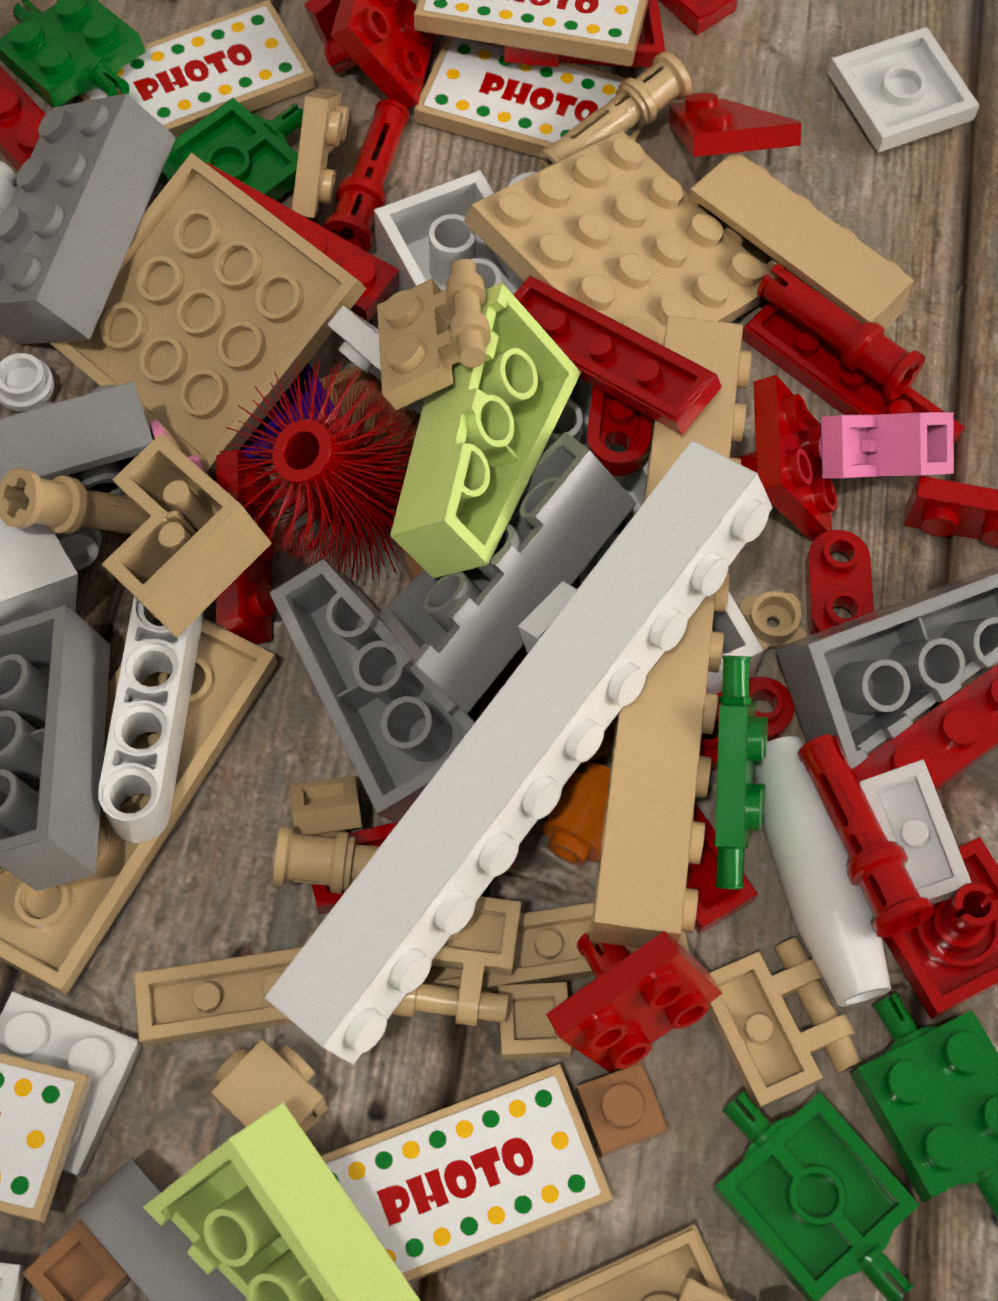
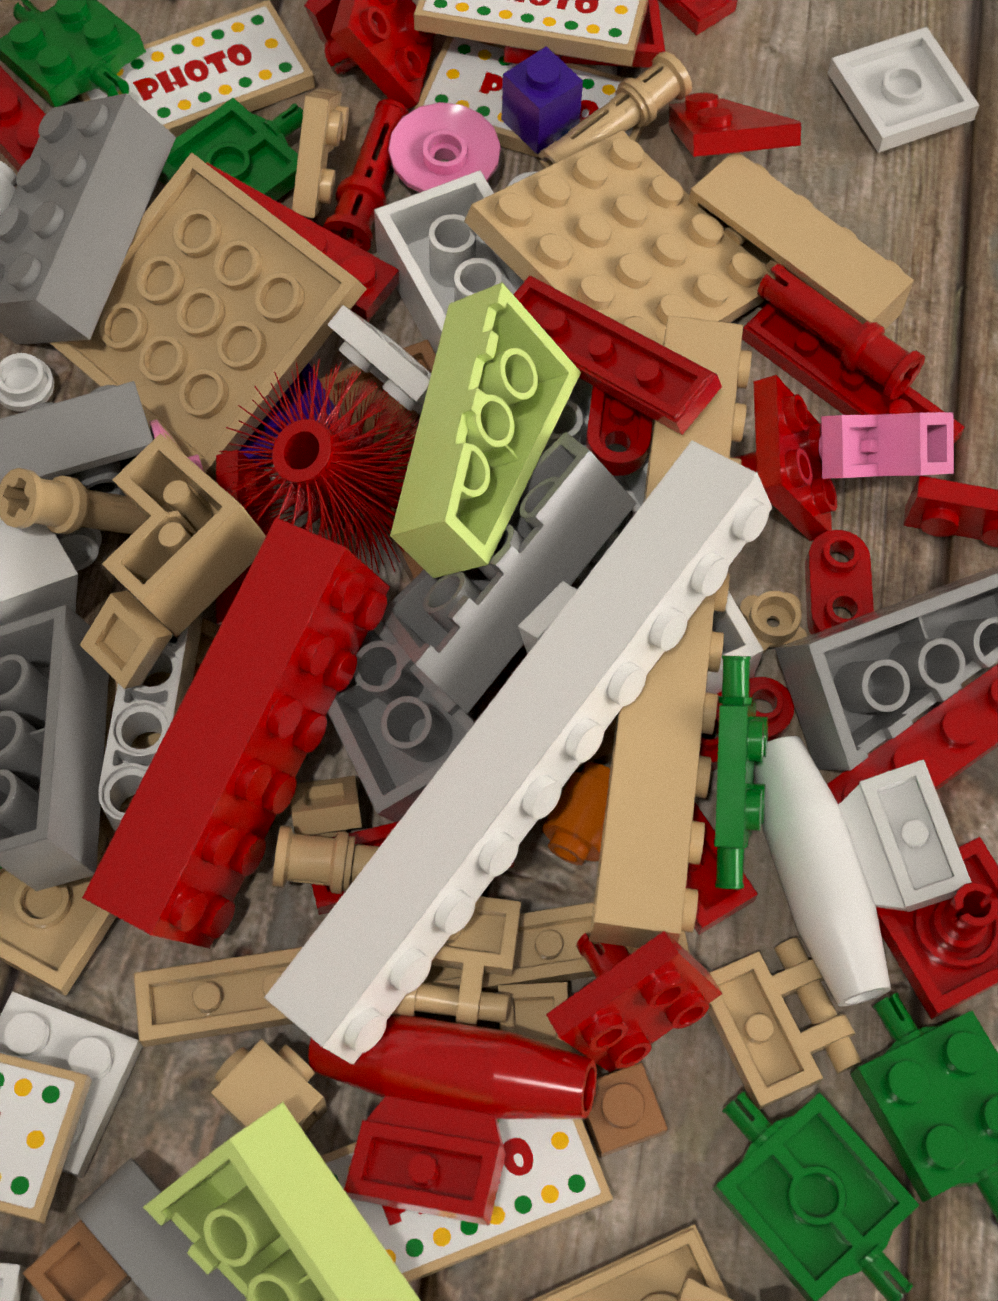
tan plate [377,259,491,410] -> none
red pin [797,734,935,938] -> none
none -> tan plate [80,591,173,689]
none -> red brick [82,517,390,949]
none -> red plate [308,1015,597,1226]
none -> bright pink dish [389,102,500,193]
none -> dark purple brick [501,46,583,154]

